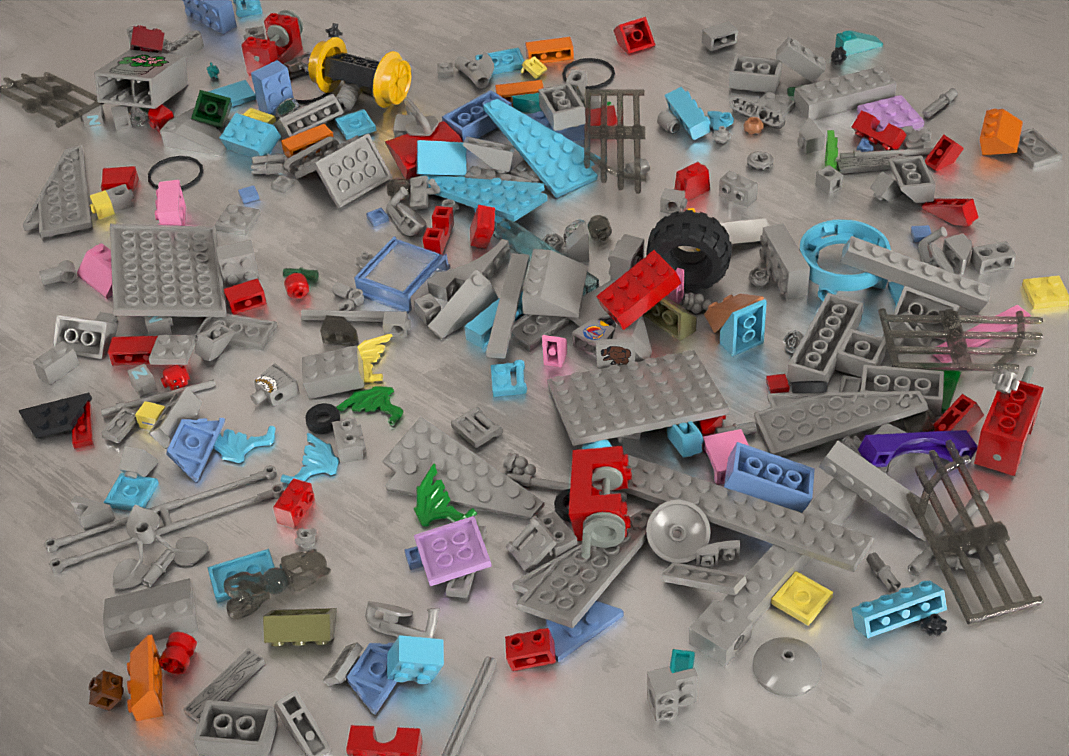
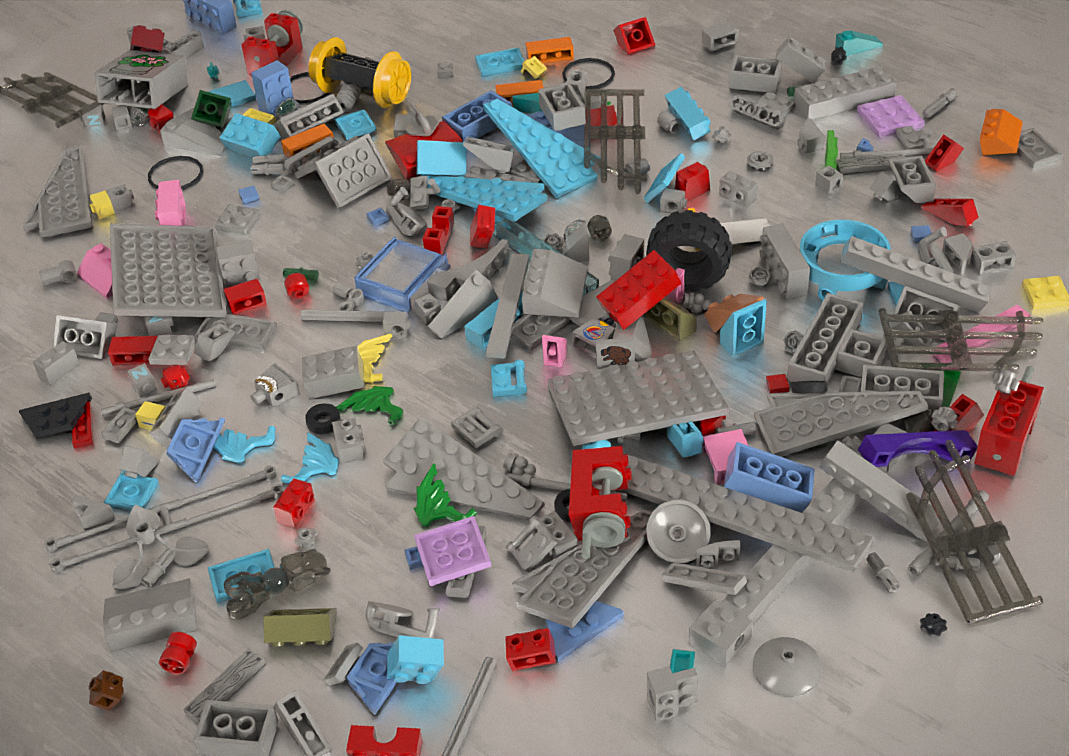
red torso [101,166,139,192] -> none
orange slope [127,635,164,721] -> none
light grey hinge [283,52,311,72] -> none
clear smoke slope [320,315,359,346] -> none
black plant [325,23,343,38] -> none
light grey pin [454,52,494,89] -> none
medium azure plate [707,111,734,131] -> none
nougat plate [743,117,764,135] -> none
light yellow plate [771,571,833,626] -> none
red arch [851,110,907,150] -> none
medium azure brick [851,580,947,638] -> none
none -> medium azure tile [644,153,685,203]
none -> light grey gear [931,407,958,431]

